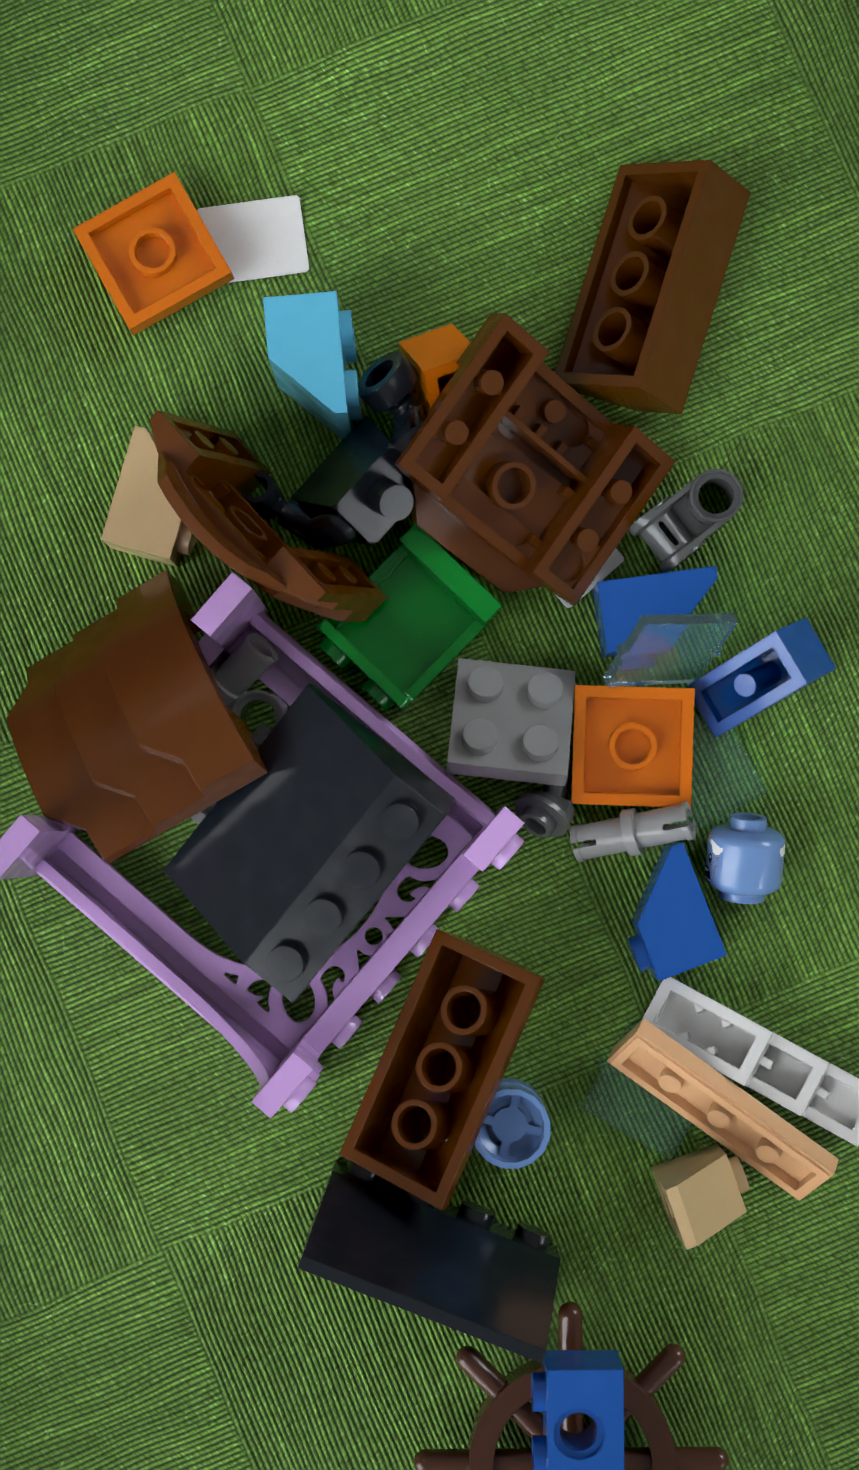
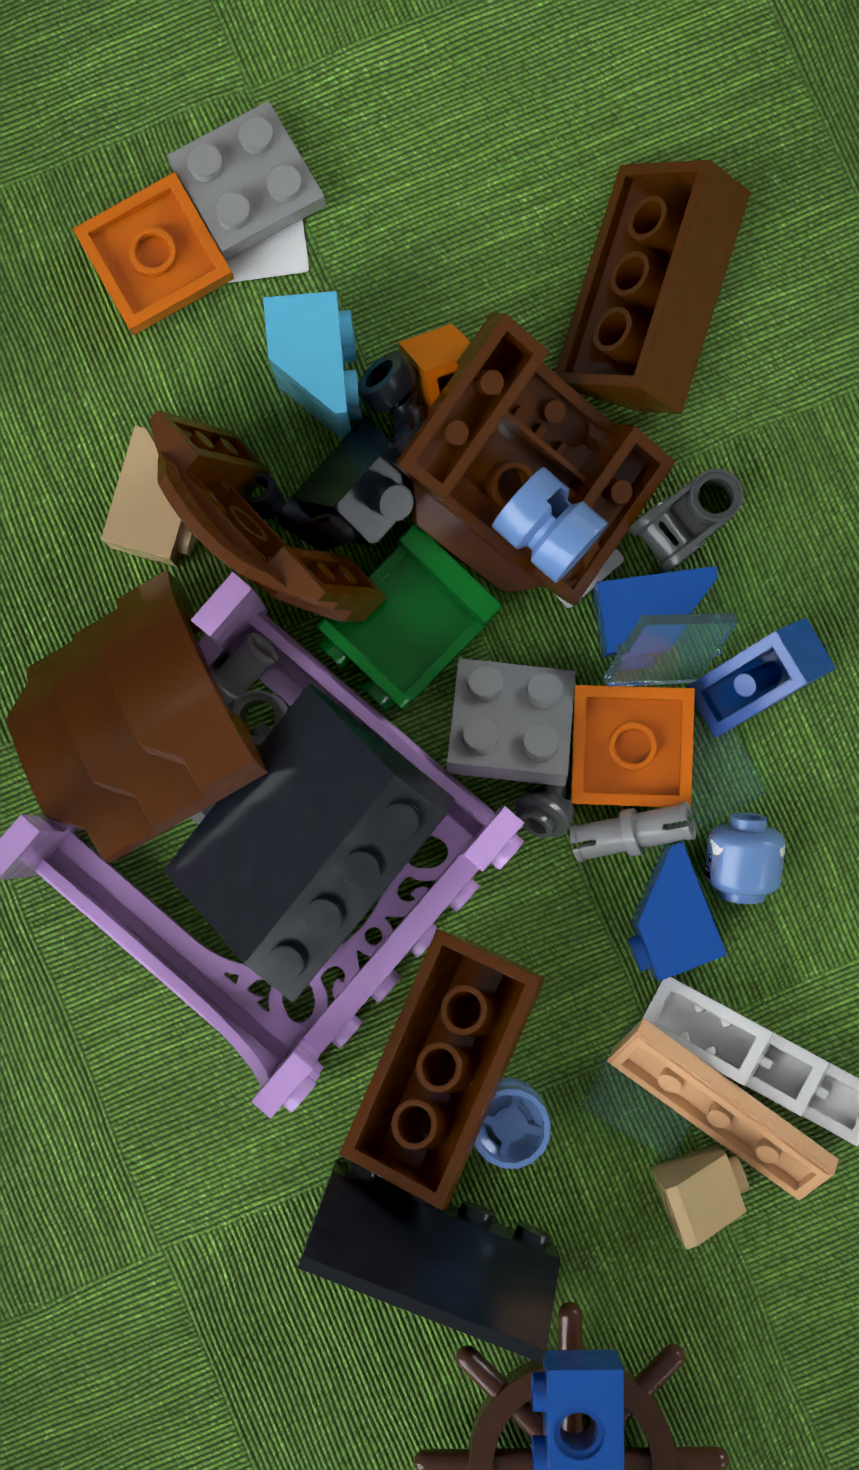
none -> light grey plate [166,101,326,260]
none -> medium blue wheel [492,467,609,584]

